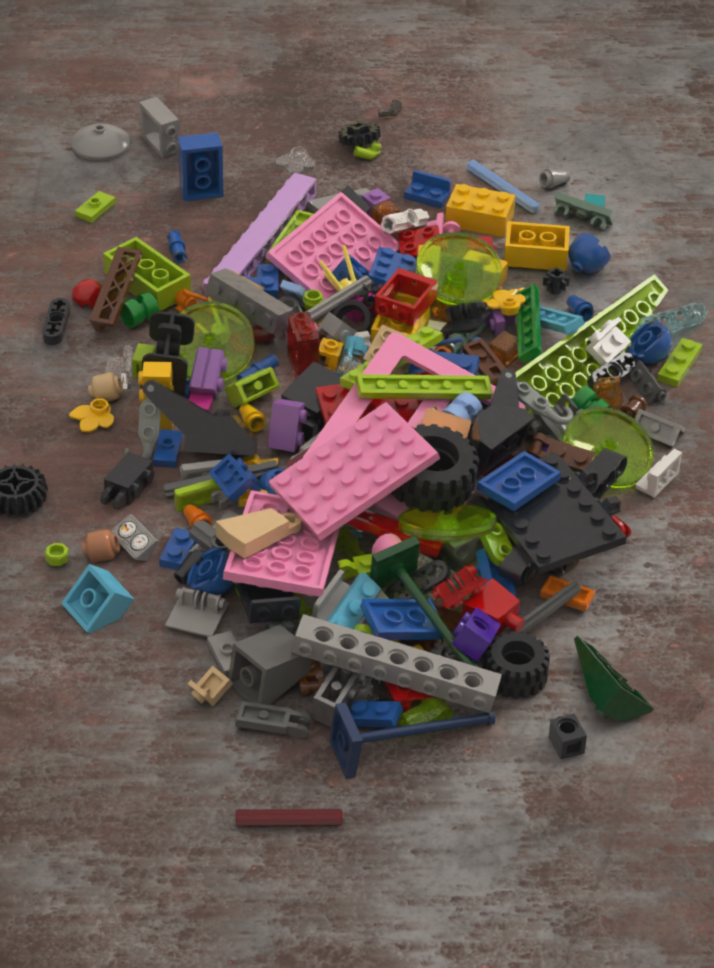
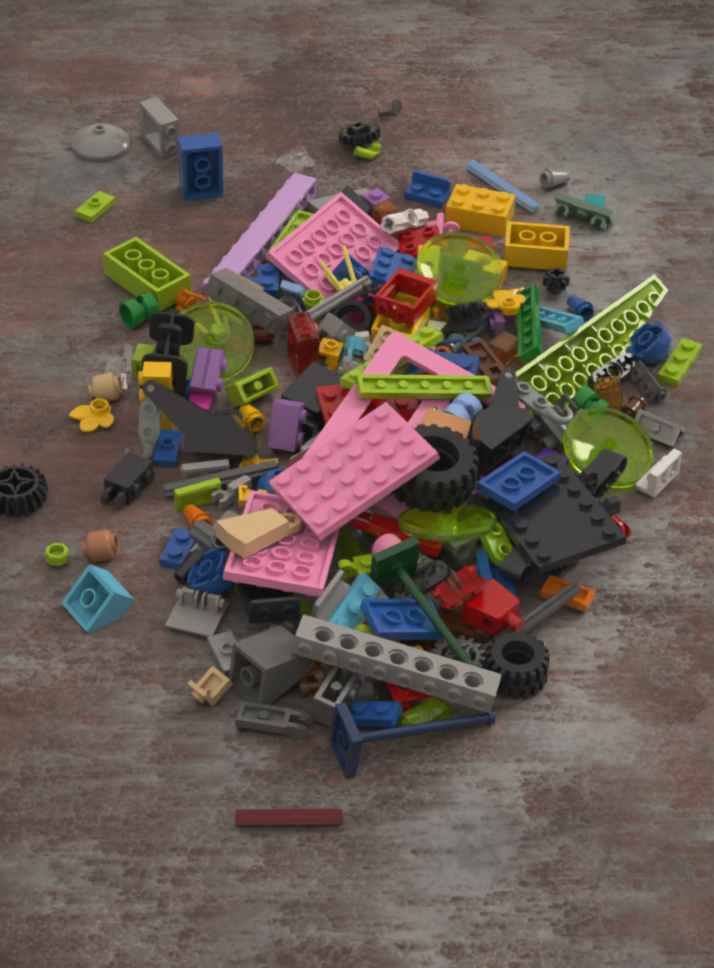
black beam [42,298,70,345] -> none
red hair [72,279,102,309] -> none
reddish brown fence [89,247,143,332] -> none
slope [111,514,159,561] -> none
blue pin [167,230,187,264] -> none
blue bracket [208,453,261,502] -> none
blue pin [236,354,279,381] -> none
dark purple brick [452,607,501,662] -> none
reddish brown plate [527,432,596,473] -> none
black brick [548,714,587,759] -> none
blue cylinder [568,233,611,274] -> none
dark green wedge [574,636,654,722] -> none
white bracket [585,317,631,366] -> none
clear light blue beam [636,302,708,333] -> none

